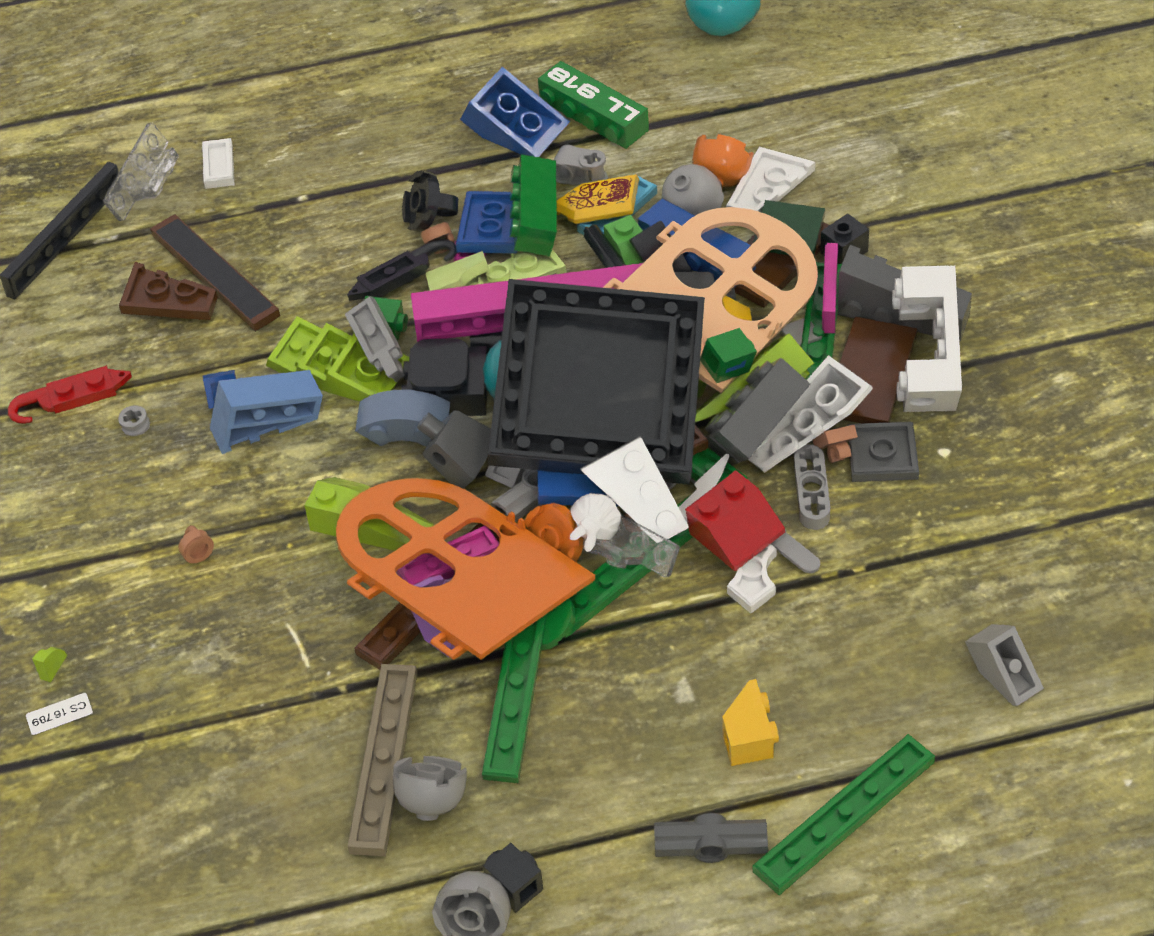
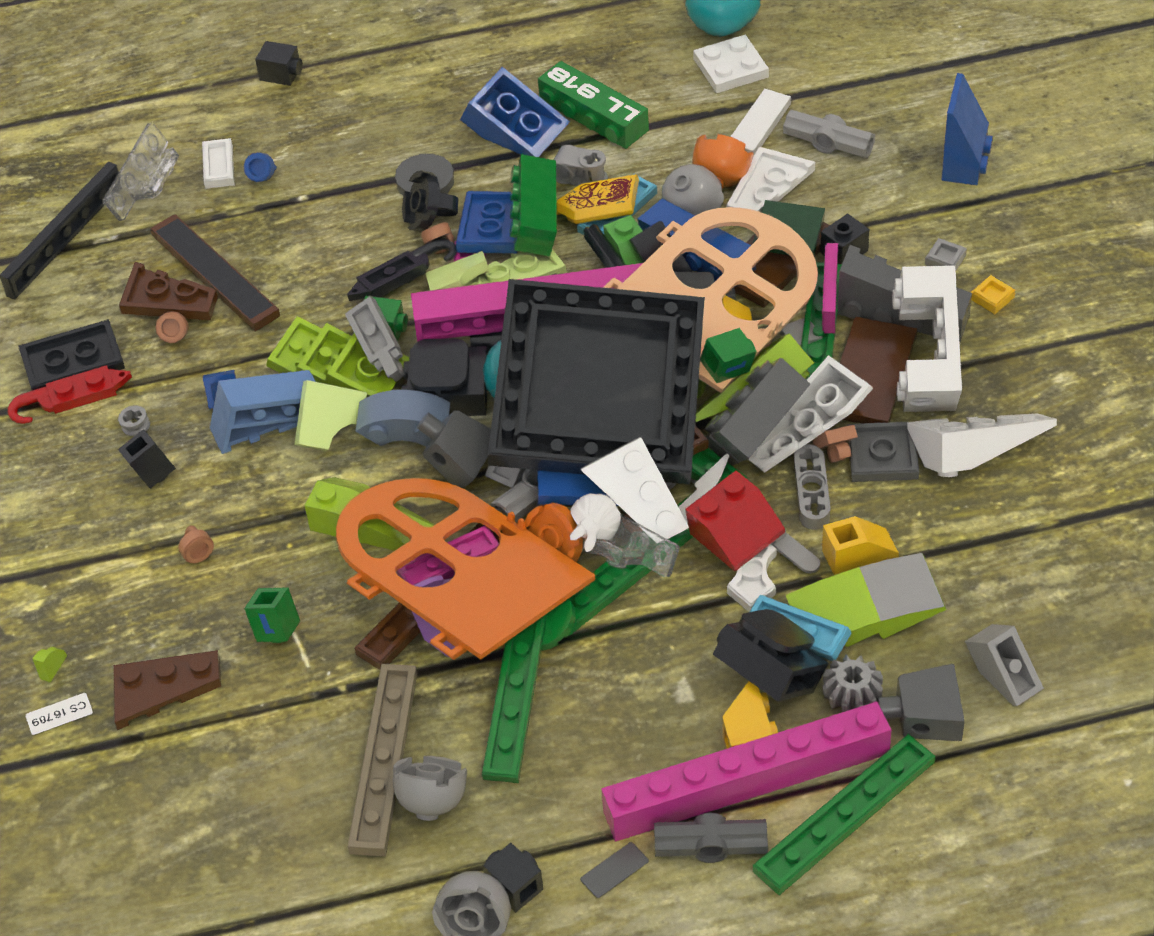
none -> black tile [18,319,125,390]
none -> reddish brown wing [113,650,221,730]
none -> black brick [118,429,176,489]
none -> nougat tile [155,311,189,343]
none -> blue tile [244,152,277,182]
none -> green brick [244,587,300,643]
none -> black brick [255,41,303,86]
none -> yellowish green tile [294,380,367,451]
none -> dark grey tile [395,154,454,195]
none -> dark grey sticker [580,842,649,898]
none -> dark pink brick [601,702,892,842]
none -> white plate [693,34,769,93]
none -> black brick [713,609,829,702]
none -> white tile [731,89,791,157]
none -> medium azure tile [750,595,851,661]
none -> light grey piece [783,109,875,158]
none -> slope [786,553,947,647]
none -> yellow slope [822,516,899,575]
none -> light grey gear [823,654,883,712]
none -> dark grey torso [877,664,965,741]
none -> white wedge [907,414,1057,477]
none -> light grey tile [925,238,967,272]
none -> blue slope [942,73,993,185]
none -> yellow tile [971,275,1016,314]

